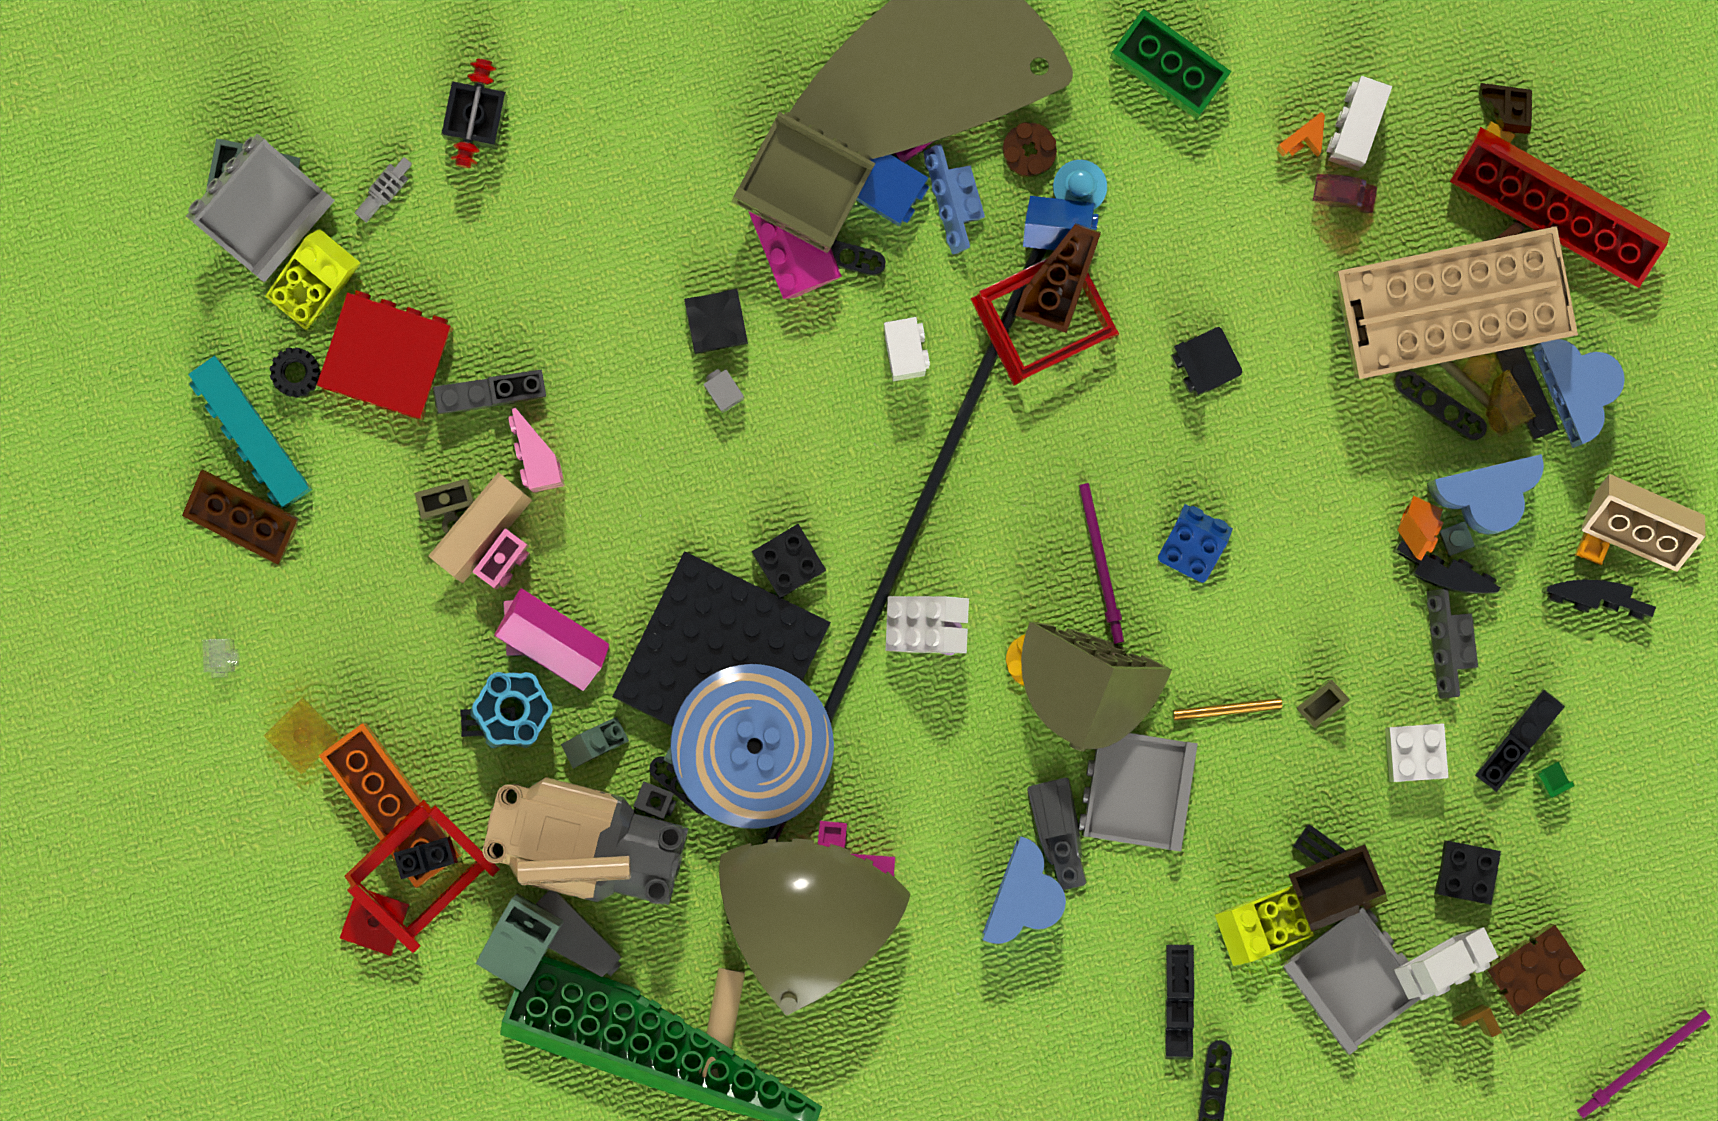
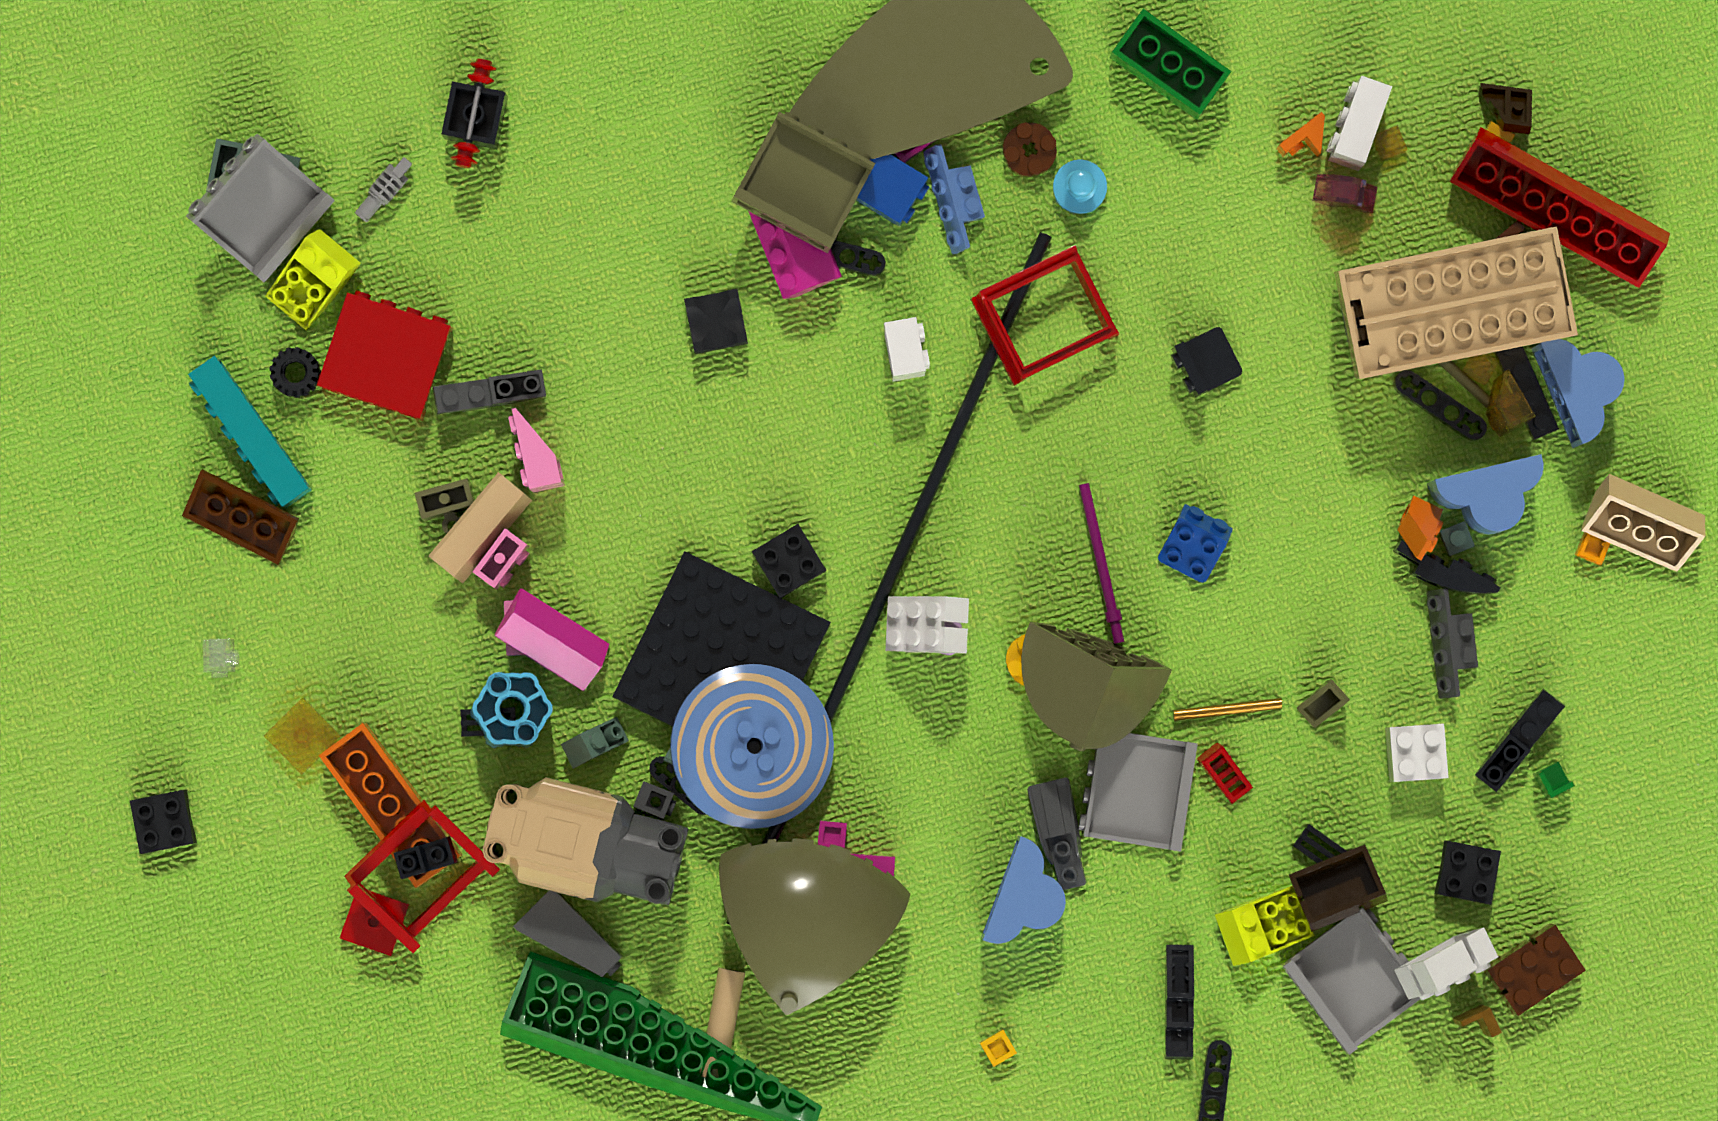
sand green slope [475,893,564,992] -> none
tan brick [517,856,631,885] -> none
light grey brick [704,369,745,413] -> none
reddish brown wedge [1015,223,1101,333] -> none
blue brick [1023,196,1099,250] -> none
black slope [1542,579,1656,621] -> none
magenta bar [1576,1010,1711,1119] -> none
none -> black brick [130,790,197,854]
none -> yellow plate [980,1029,1017,1067]
none -> red slope [1197,743,1253,804]
none -> clear yellow plate [1373,125,1408,161]

